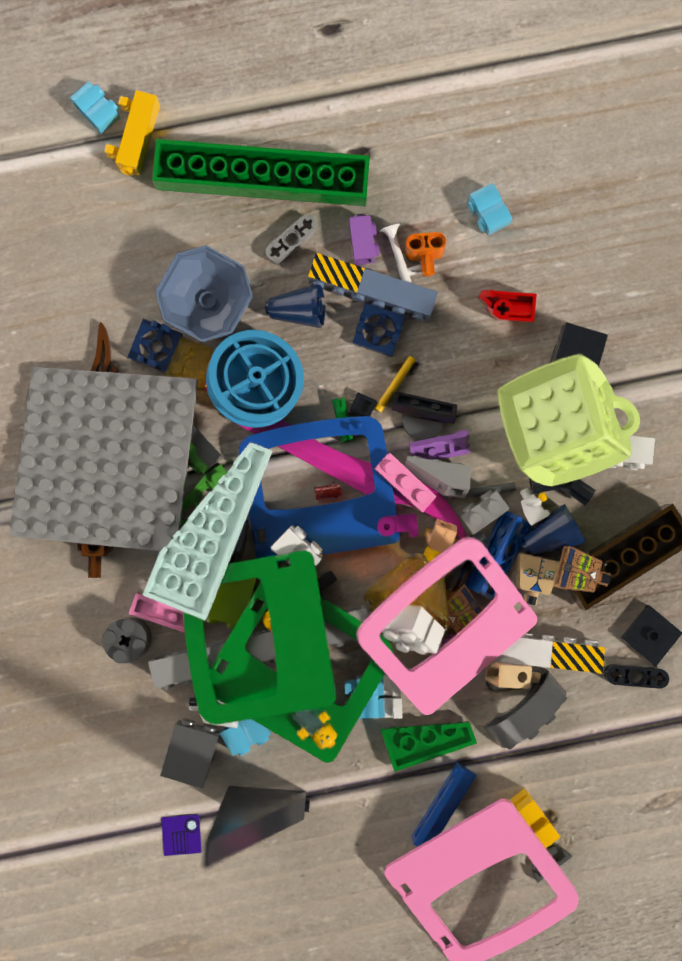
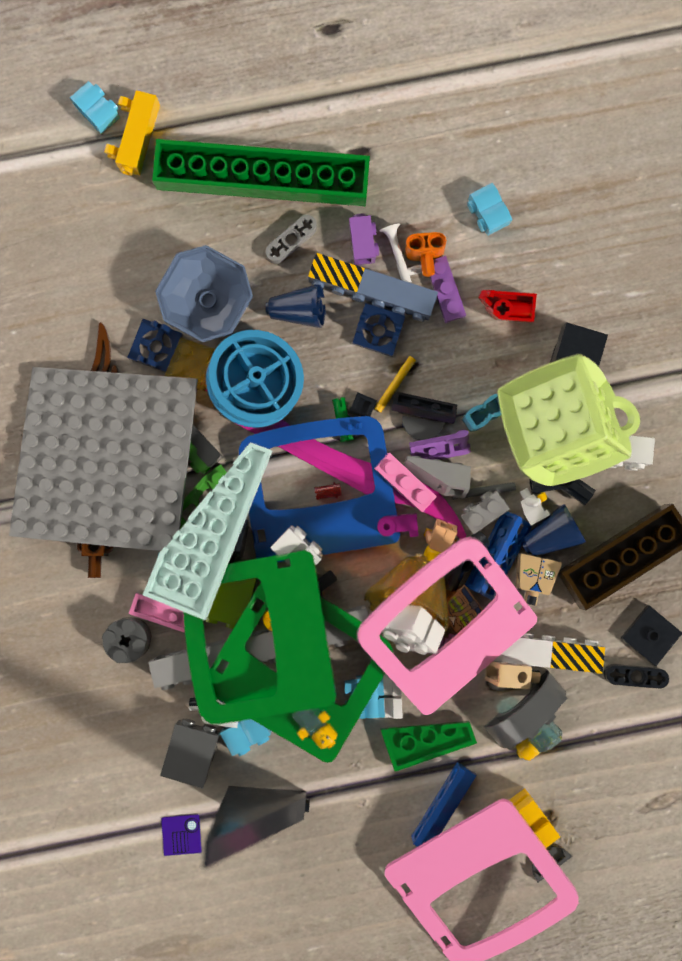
torso [553,546,611,592] -> none
none -> medium lavender plate [430,256,466,323]
none -> medium azure brick [462,393,501,432]
none -> clear light blue piece [516,722,563,761]

